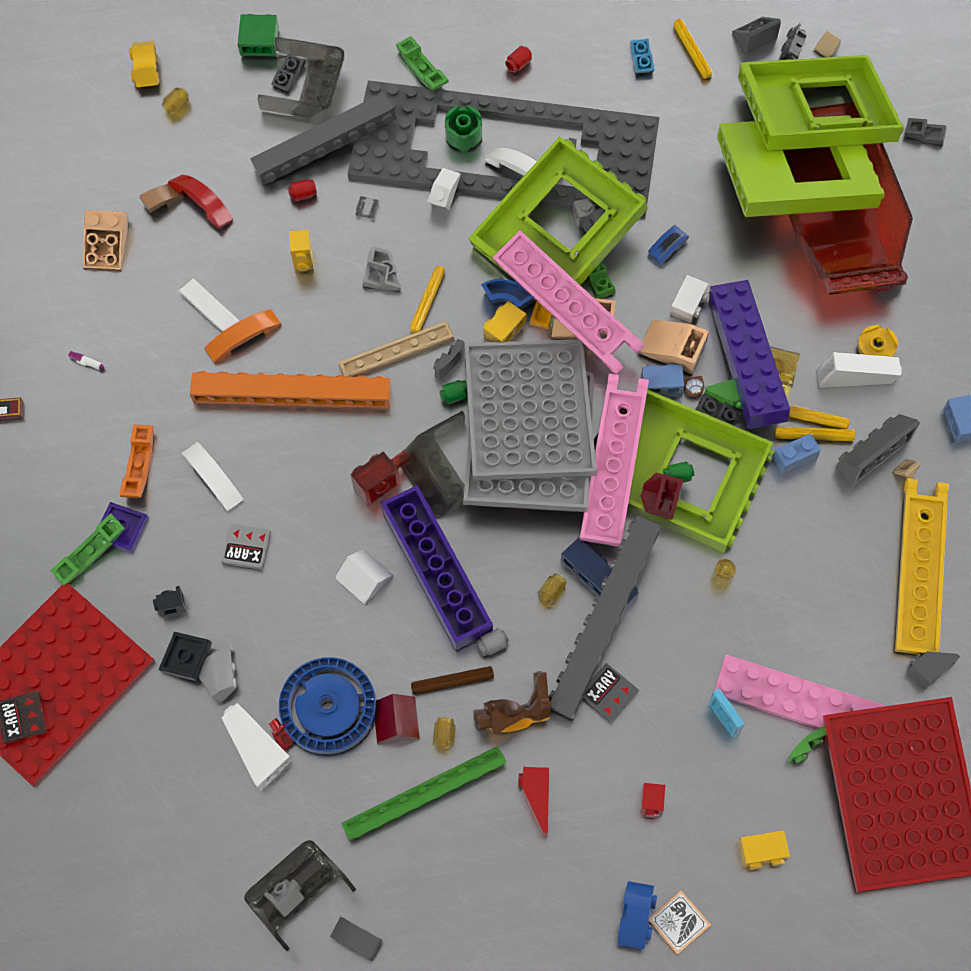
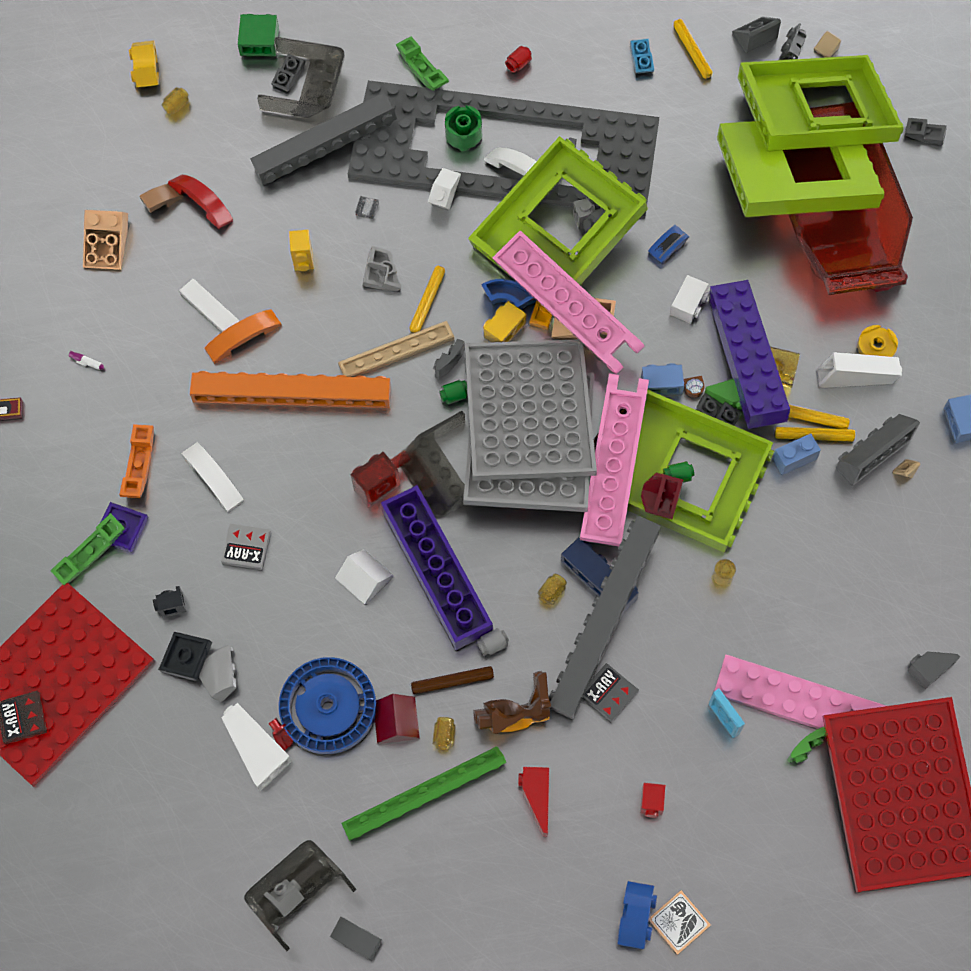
red brick [288,179,317,202] -> none
bright green slope [587,261,616,299] -> none
light nougat slope [639,320,709,374] -> none
yellow brick [738,830,790,870] -> none
yellow hinge [895,478,949,655] -> none

